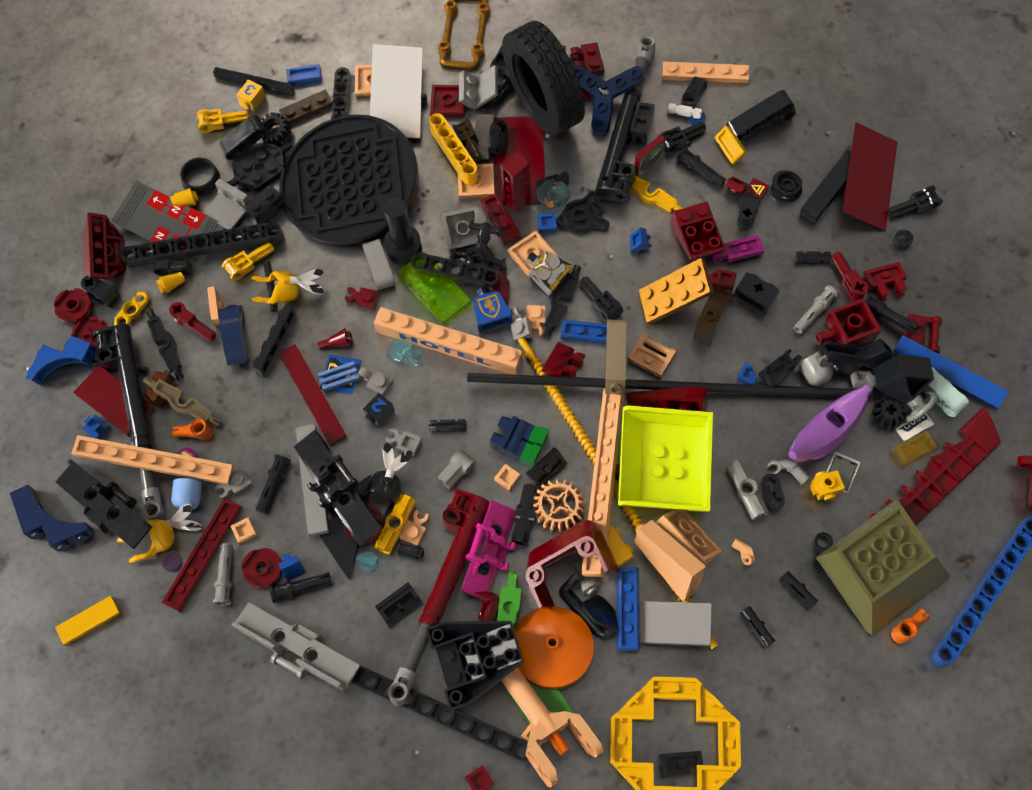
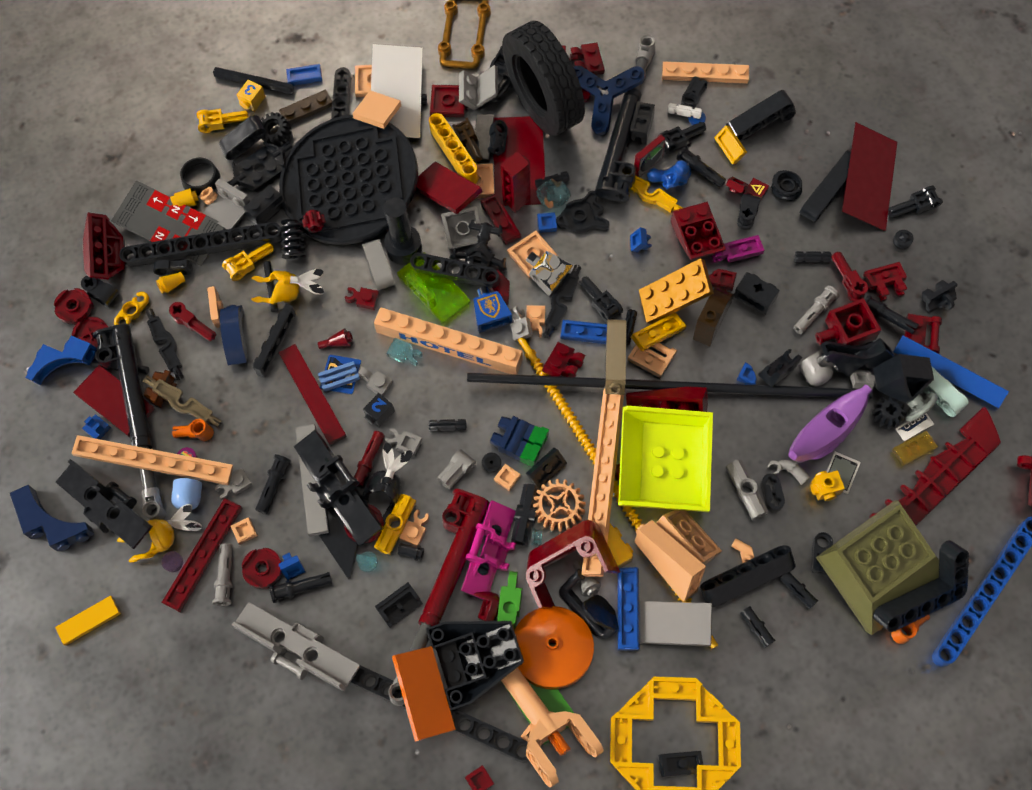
none -> light nougat bush [199,187,218,205]
none -> black piece [281,219,305,259]
none -> dark red gear [302,210,326,232]
none -> light nougat tile [353,90,401,129]
none -> dark red pin [353,431,385,487]
none -> orange tile [392,646,456,742]
none -> dark red tile [416,161,483,214]
none -> black tile [481,452,502,472]
none -> clear light blue bush [531,528,543,546]
none -> black axle [625,309,637,345]
none -> yellow tile [631,312,687,351]
none -> blue head [646,160,691,190]
none -> black beam [700,545,796,607]
none -> black beam [873,540,969,632]
none -> black hips [922,280,957,313]

